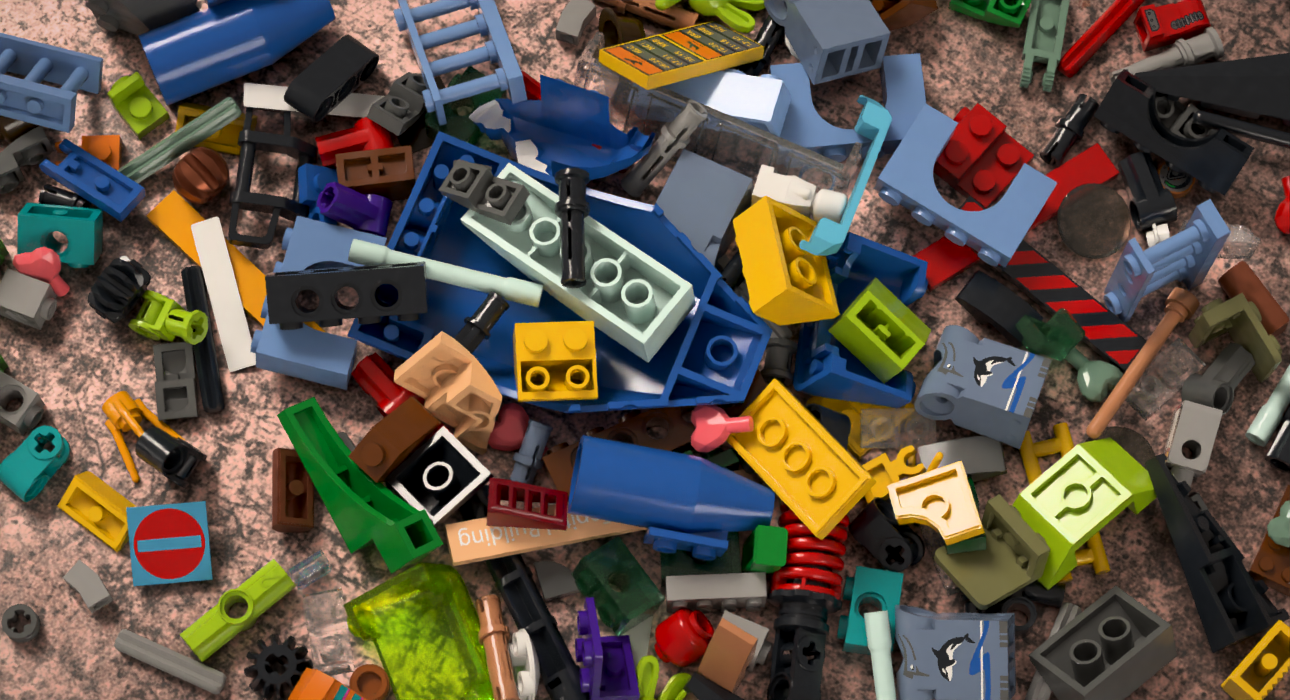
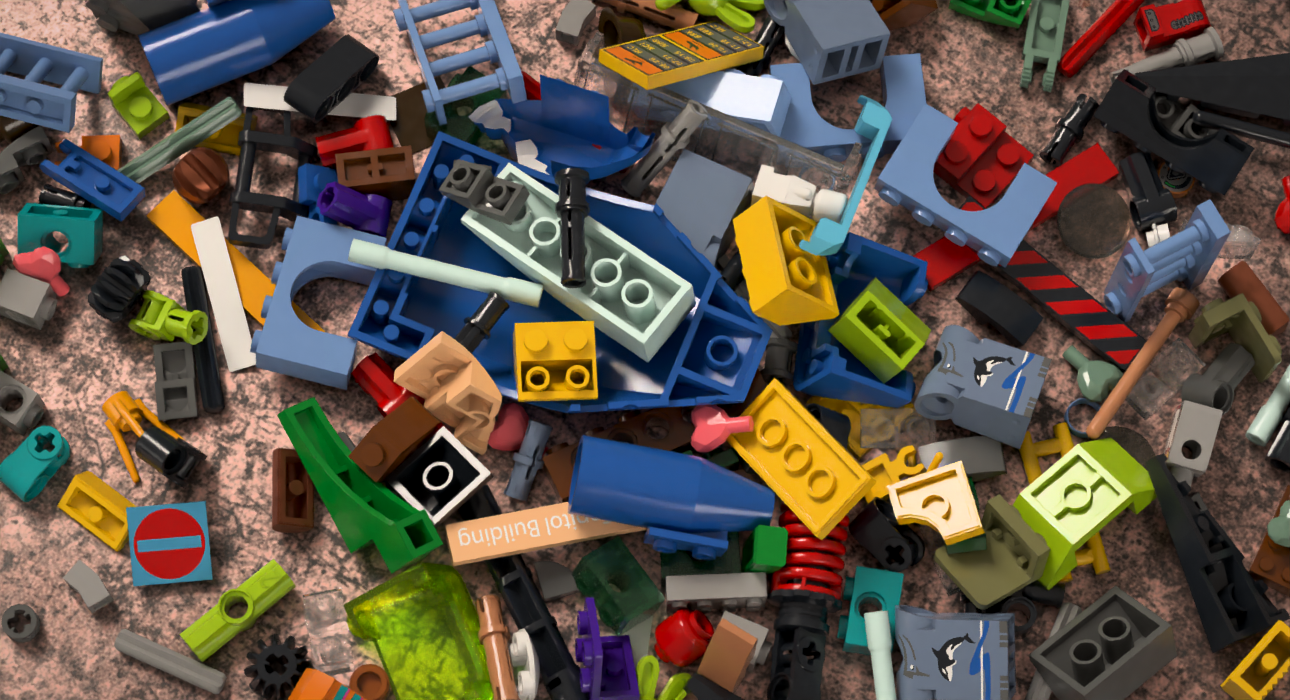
black brick [265,261,429,330] -> none
clear tile [287,549,332,590] -> none
dark grey slope [367,72,440,136] -> none
dark red slope [486,478,568,530] -> none
clear green bracket [1015,308,1085,361] -> none
none -> medium blue axle [1064,398,1101,438]

